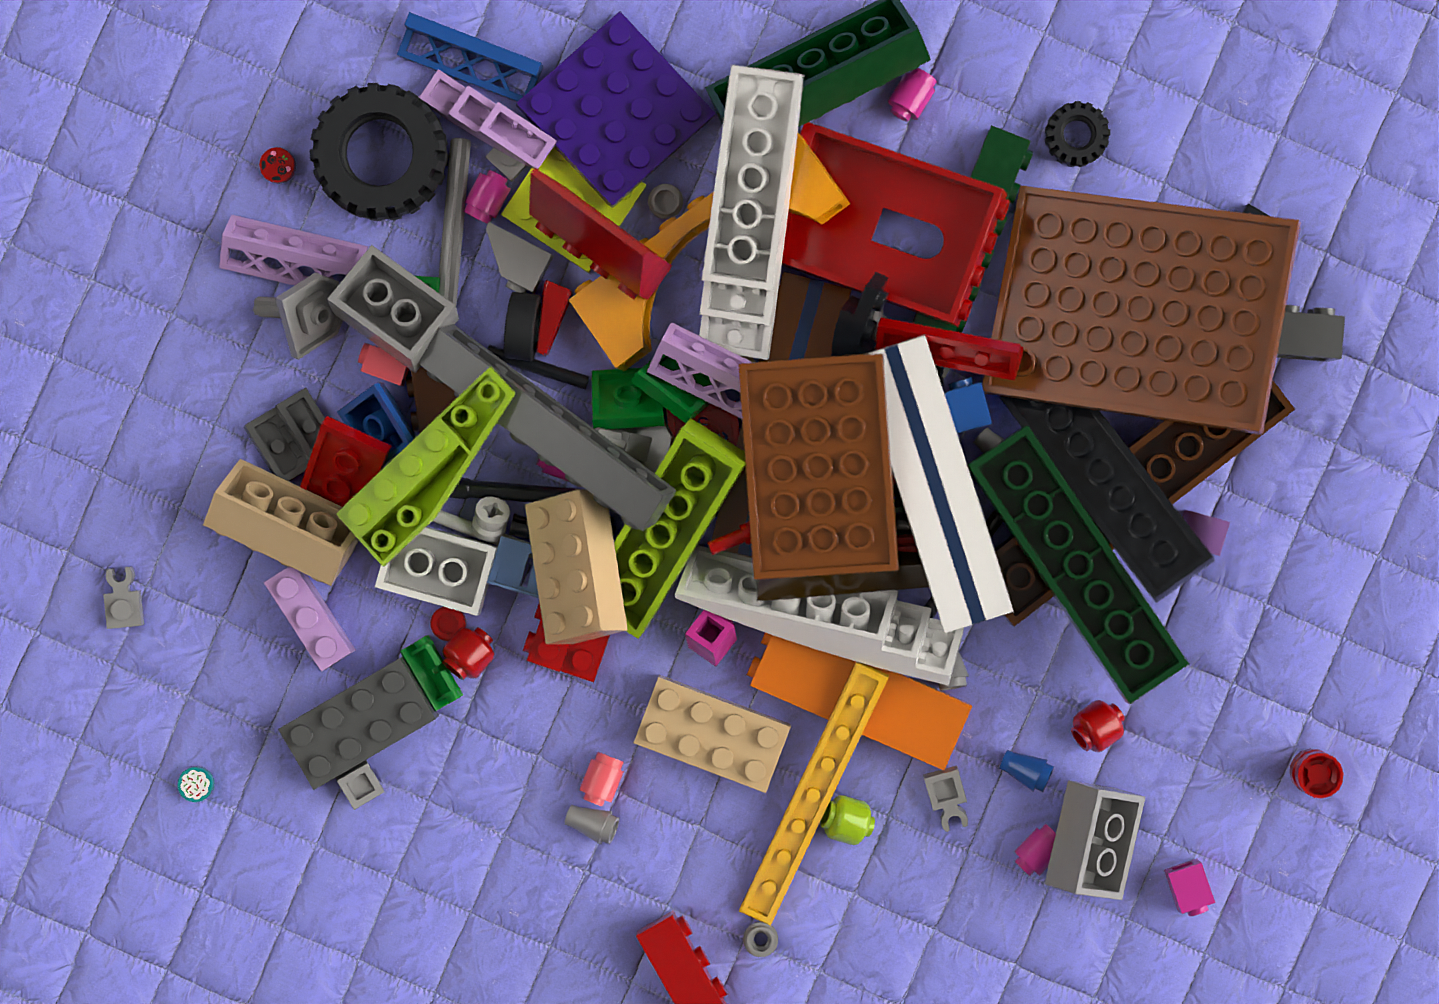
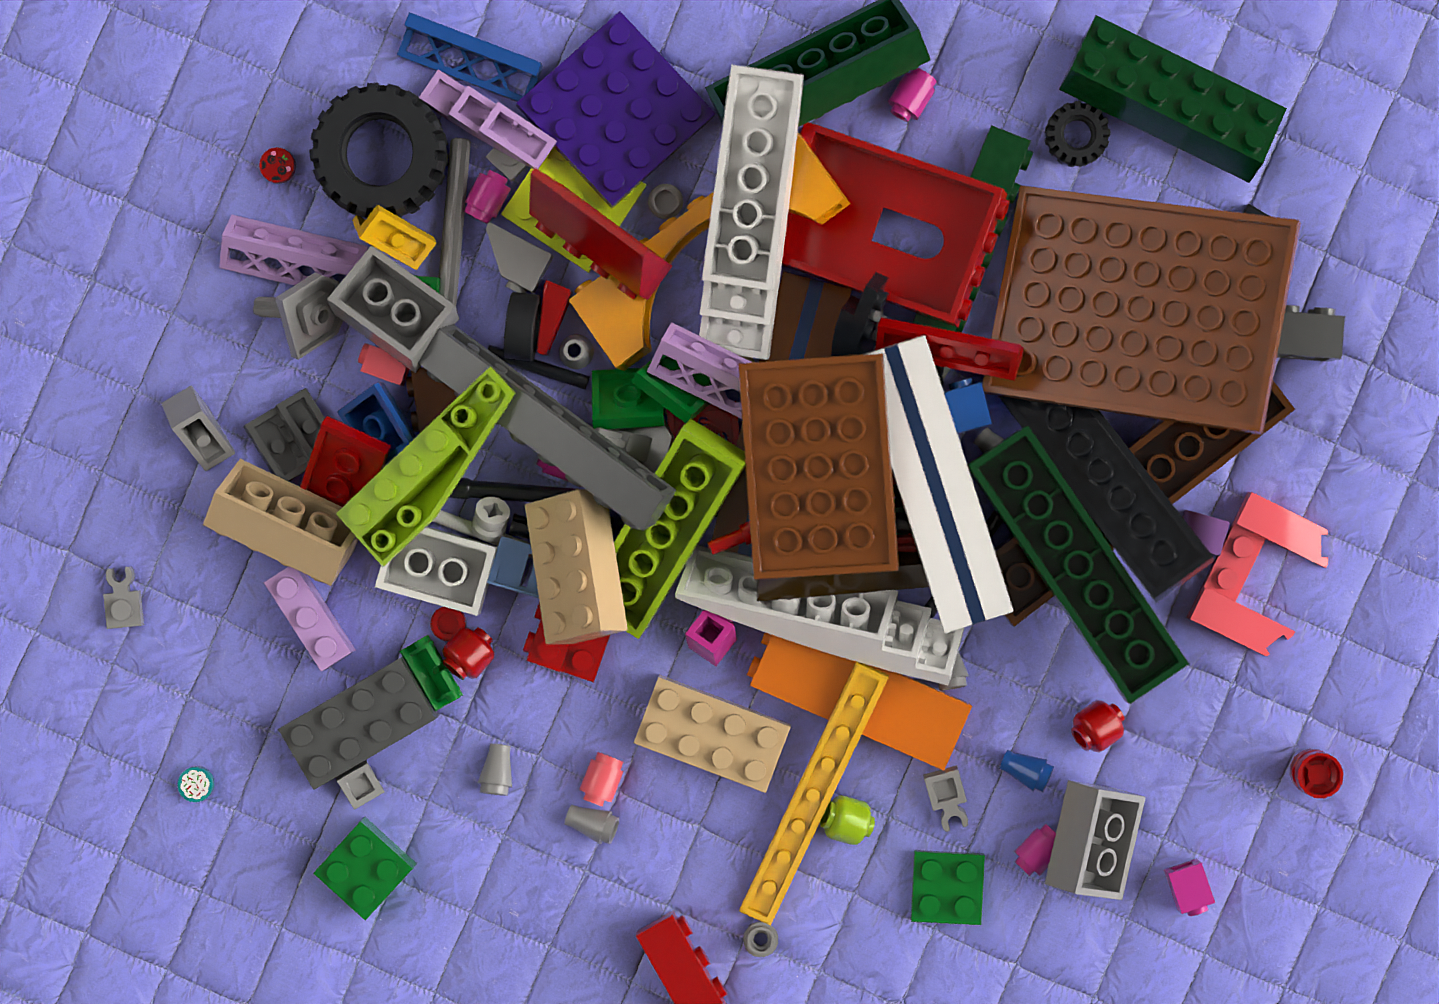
none -> light grey slope [161,385,235,472]
none -> green brick [313,817,417,921]
none -> yellow panel [352,205,437,270]
none -> light grey cone [478,743,512,796]
none -> light grey cone [559,334,594,369]
none -> green plate [910,850,985,925]
none -> dark green brick [1059,15,1287,183]
none -> coral wedge [1186,492,1328,656]

